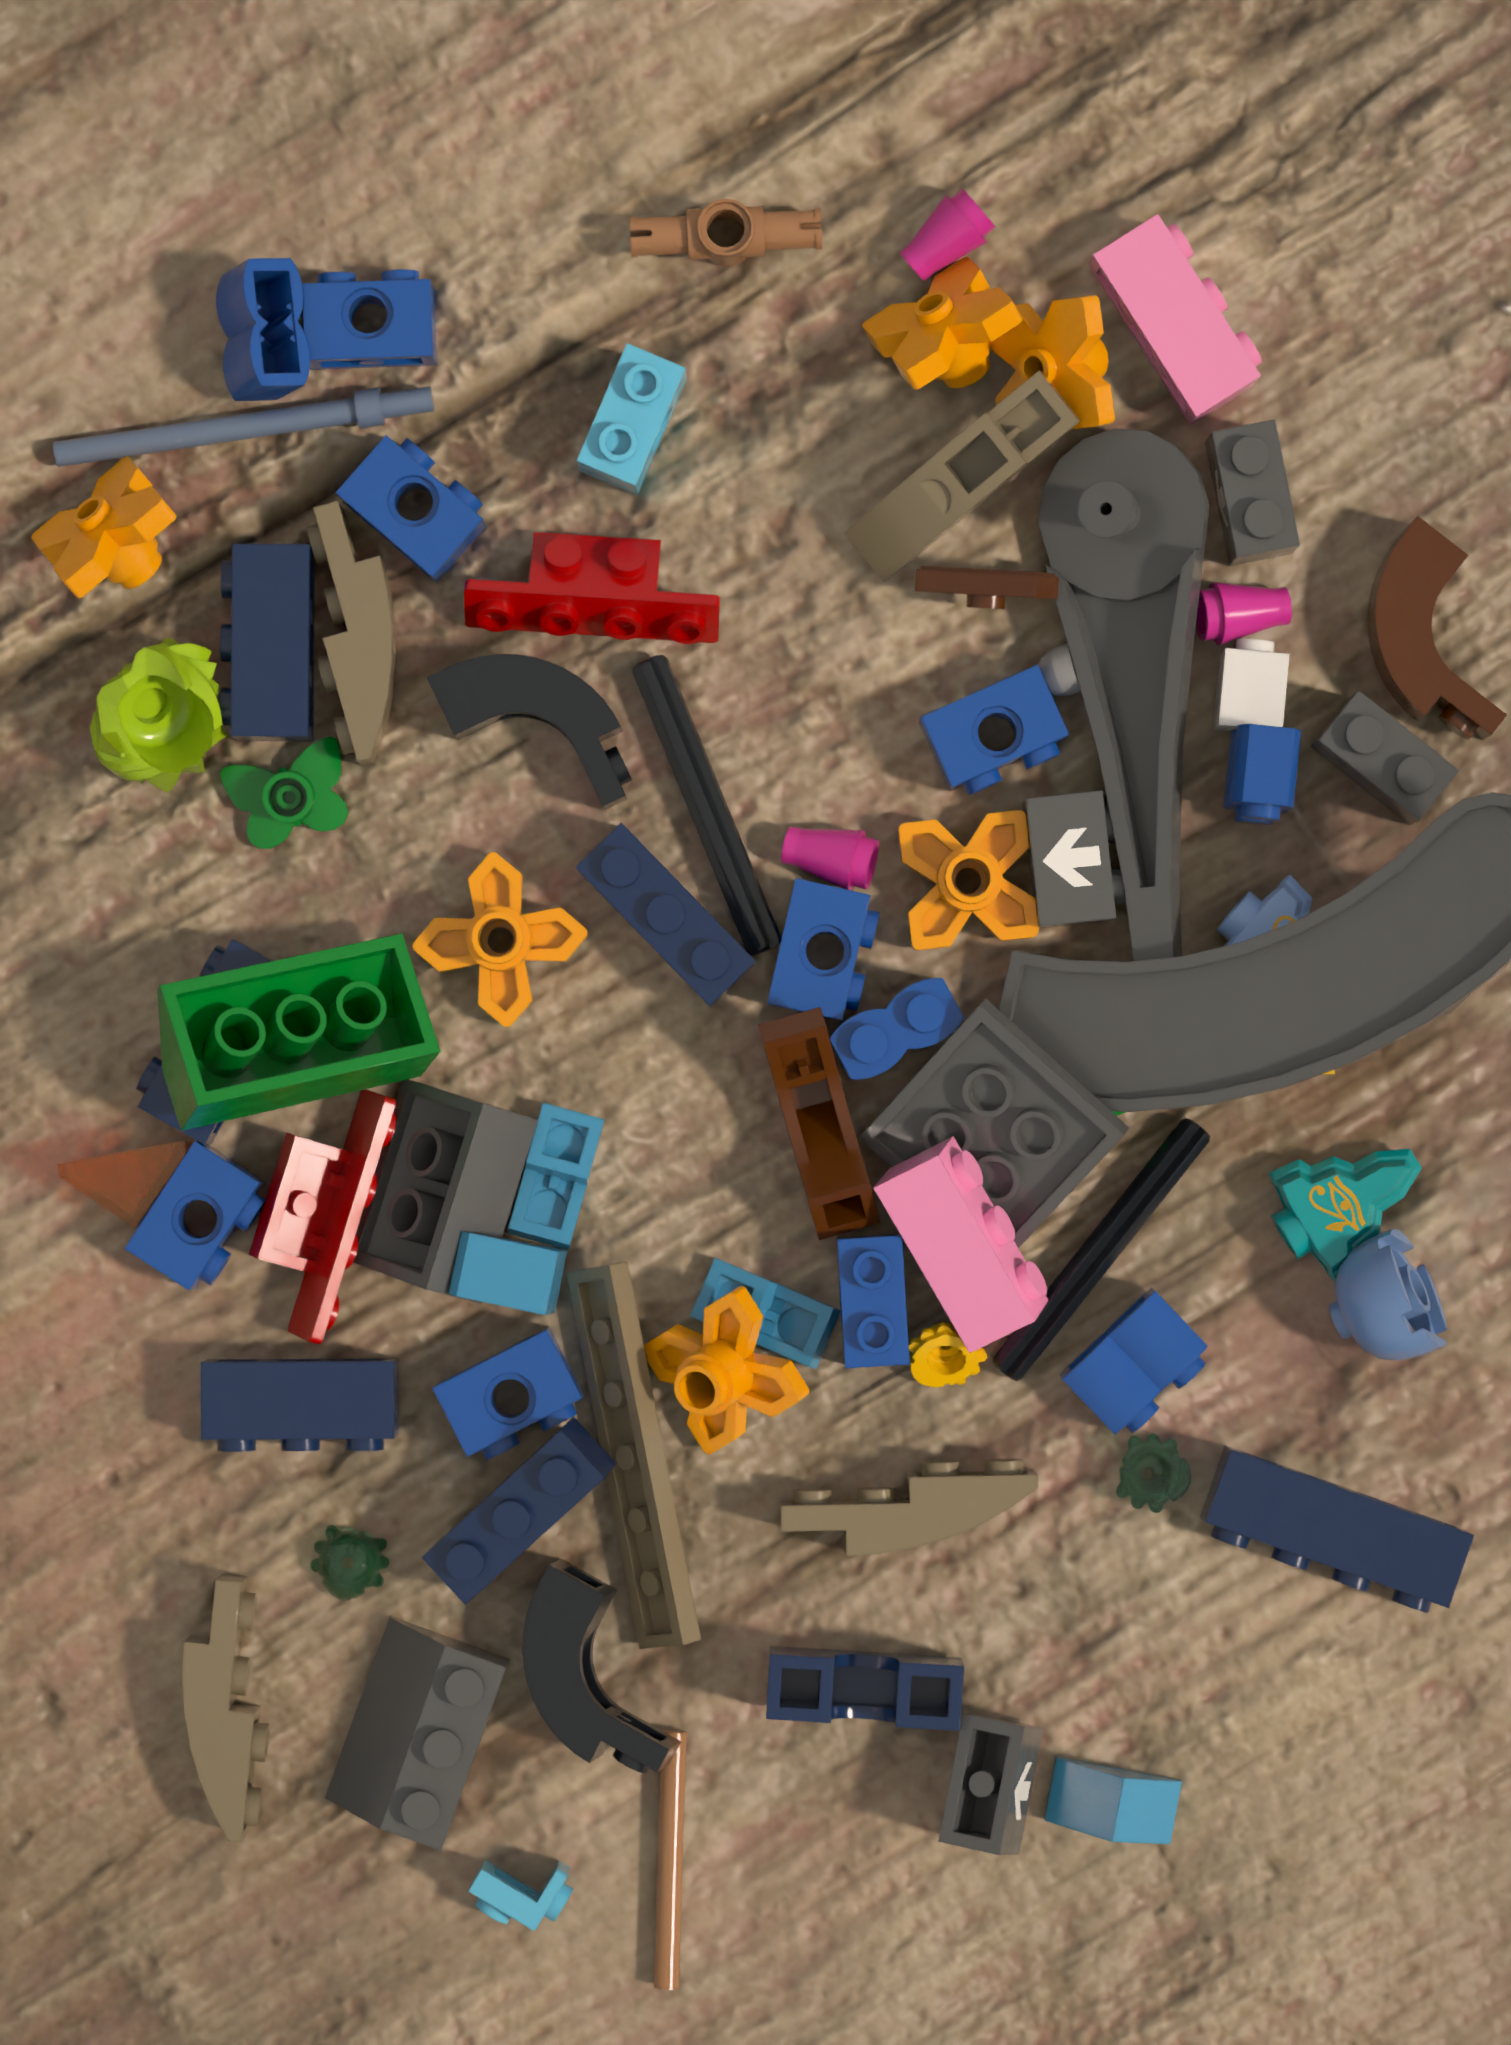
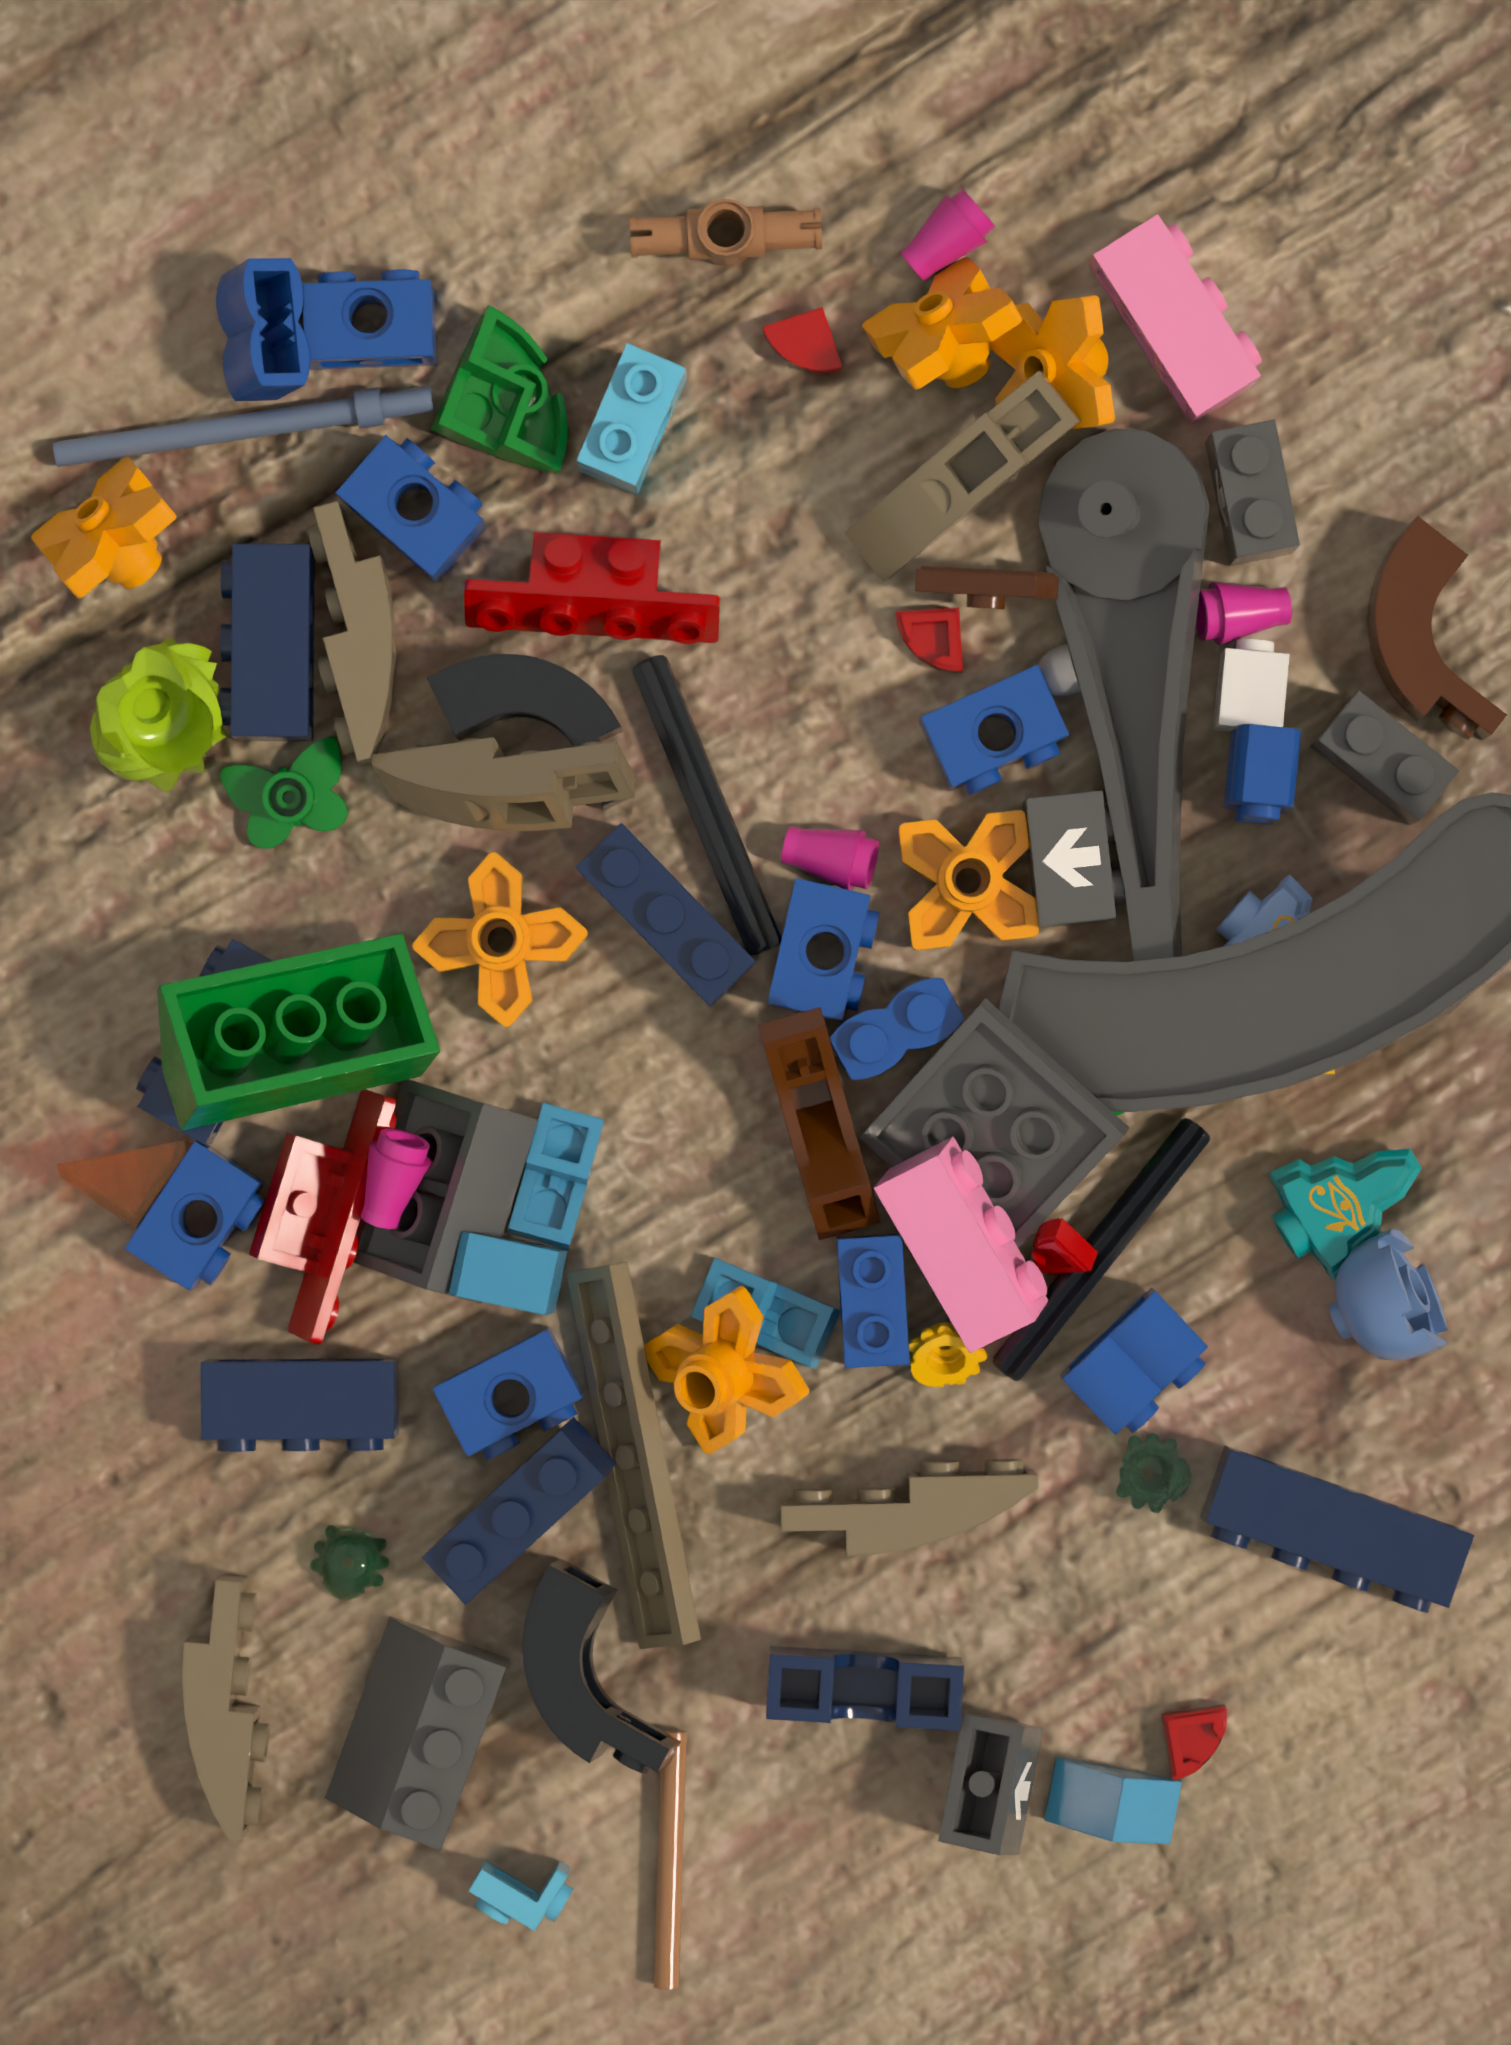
none -> dark pink cone [361,1128,431,1229]
none -> dark tan slope [371,737,635,831]
none -> green brick [431,305,567,474]
none -> red tile [762,307,842,374]
none -> red tile [895,608,963,673]
none -> red tile [1031,1218,1098,1273]
none -> red tile [1161,1704,1227,1780]

